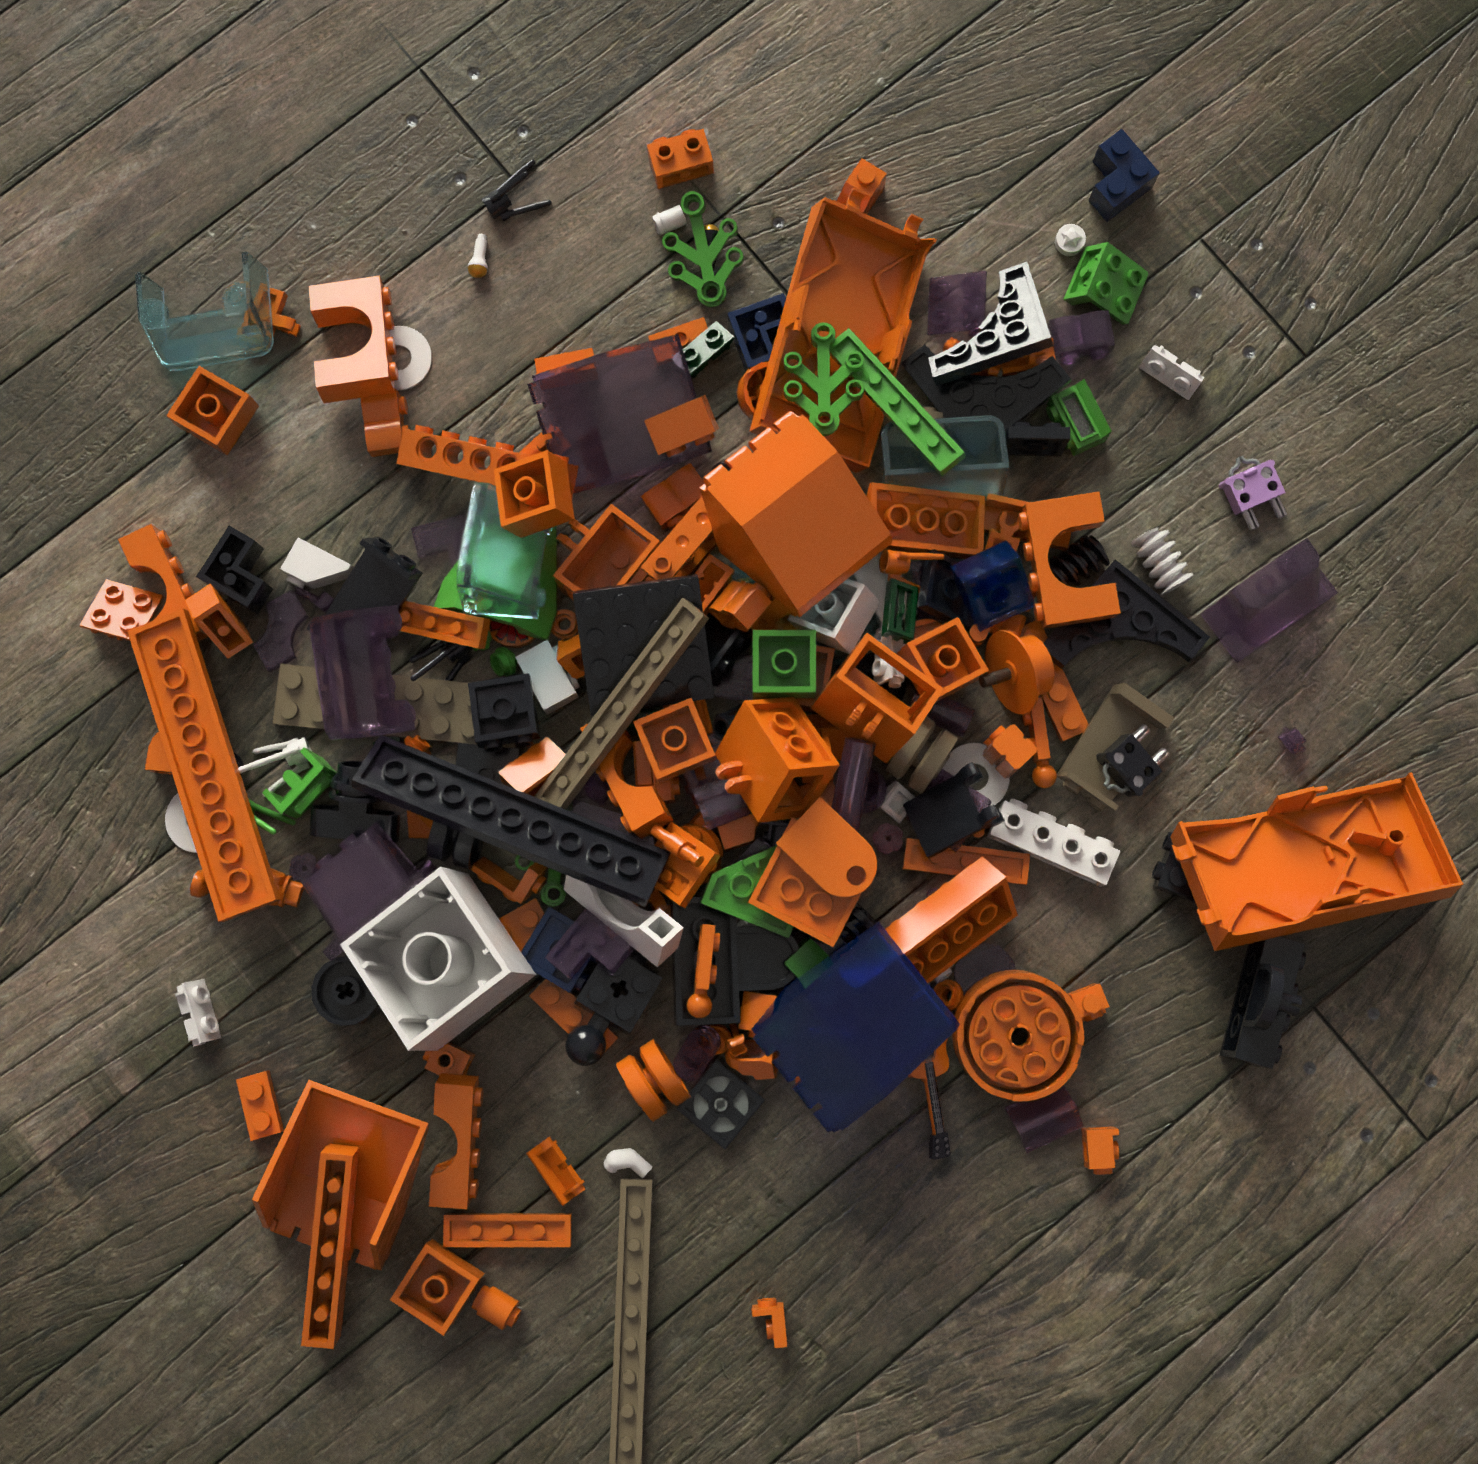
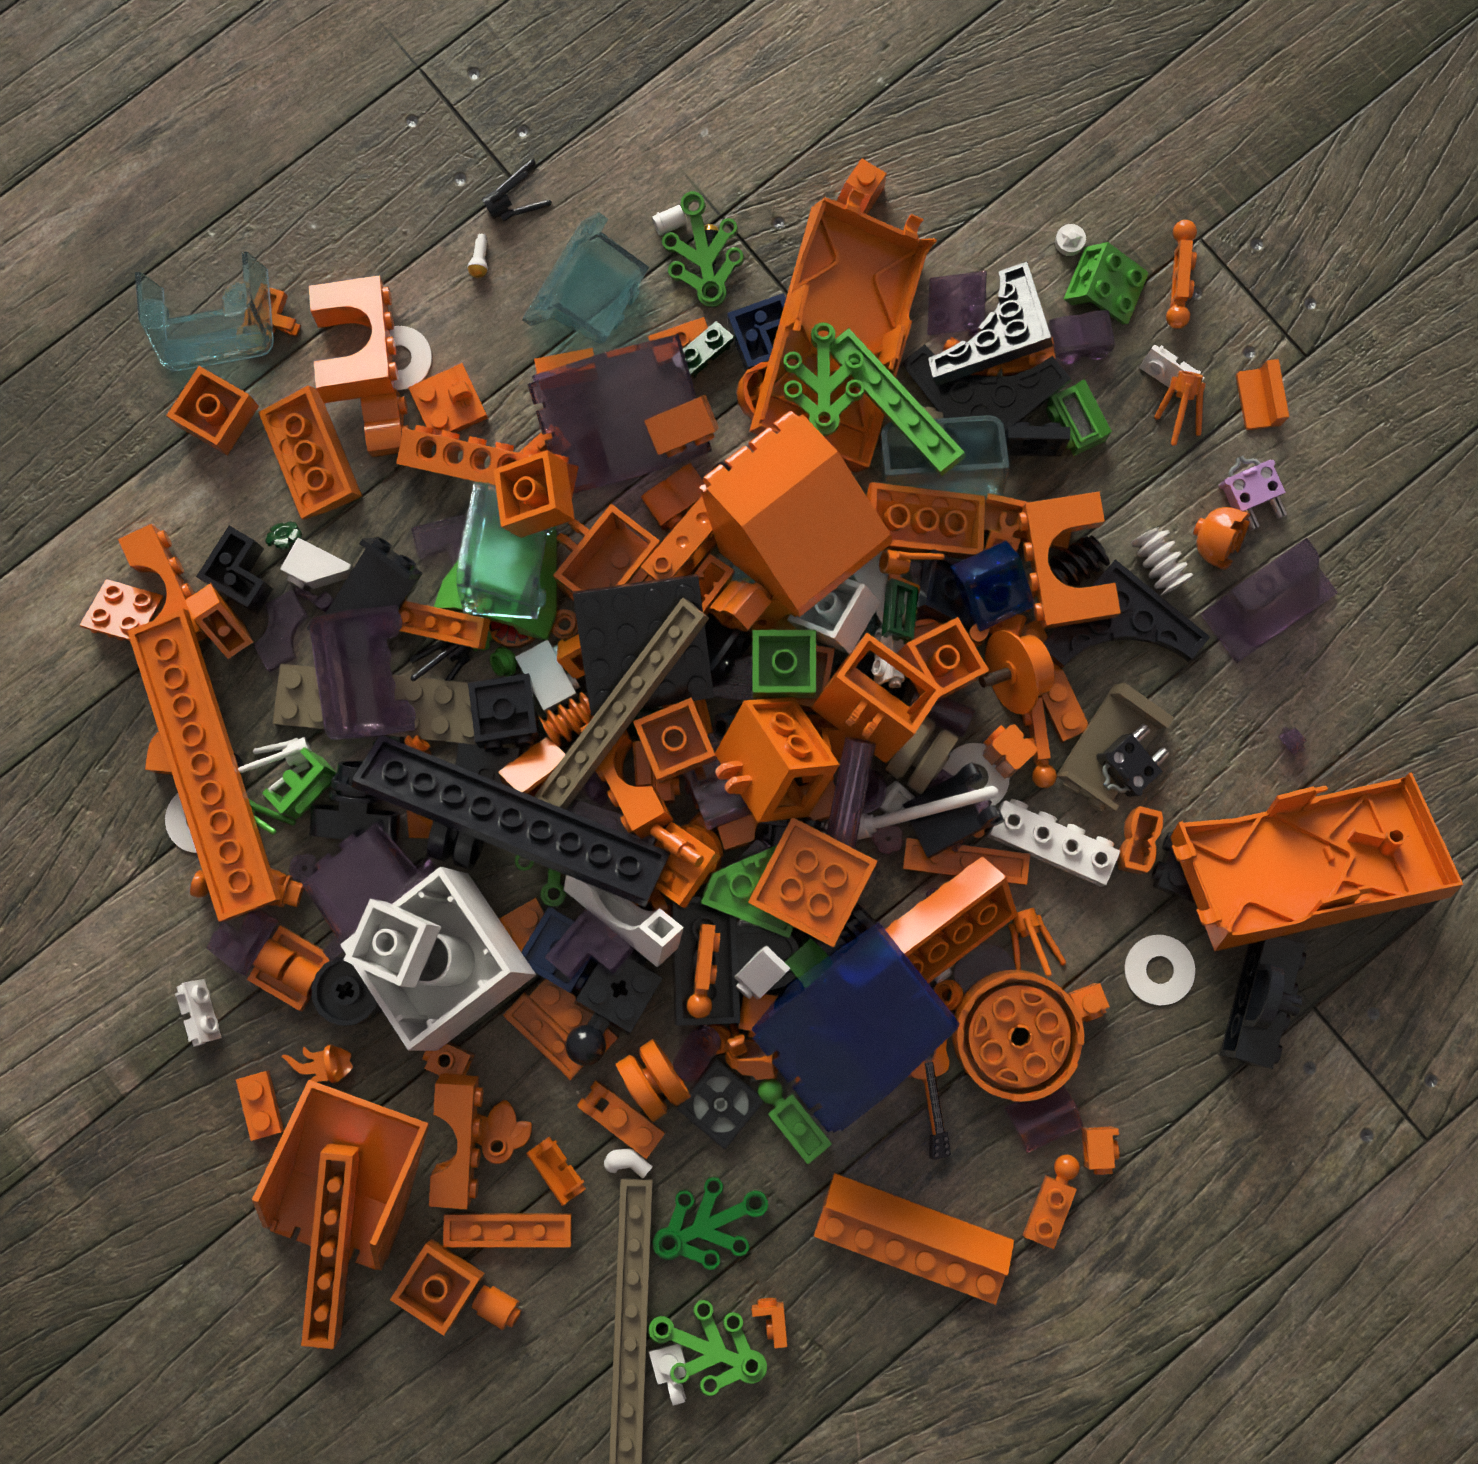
orange bracket [471,857,548,904] -> none
orange brick [647,129,714,189] -> none
orange tile [776,797,878,897] -> none
dark blue brick [1088,129,1160,222] -> none
none -> plate [206,908,278,976]
none -> orange plate [247,925,335,1011]
none -> orange slope [258,385,362,519]
none -> dark green plant [265,521,303,551]
none -> orange piece [282,1044,353,1084]
none -> white brick [344,899,441,988]
none -> orange hinge [408,363,488,436]
none -> orange plate [476,1100,532,1164]
none -> orange tile [503,992,584,1080]
none -> clear light blue windscreen [522,212,649,344]
none -> orange piece [538,692,594,748]
none -> orange plate [577,1080,666,1159]
none -> bright green plant [648,1300,767,1397]
none -> white plate [649,1343,686,1406]
none -> green plant [653,1176,768,1270]
none -> white slope [734,946,790,999]
none -> bright green plate [758,1079,832,1164]
none -> orange slope [813,1173,1014,1305]
none -> white piece [852,786,998,840]
none -> orange plant [1008,908,1066,977]
none -> orange plate [1023,1154,1080,1249]
none -> orange brick [1117,806,1163,875]
none -> white gear [1124,935,1195,1005]
none -> orange plant [1155,371,1206,446]
none -> orange plate [1166,220,1197,329]
none -> orange cylinder [1193,507,1250,570]
none -> orange panel [1236,359,1289,430]

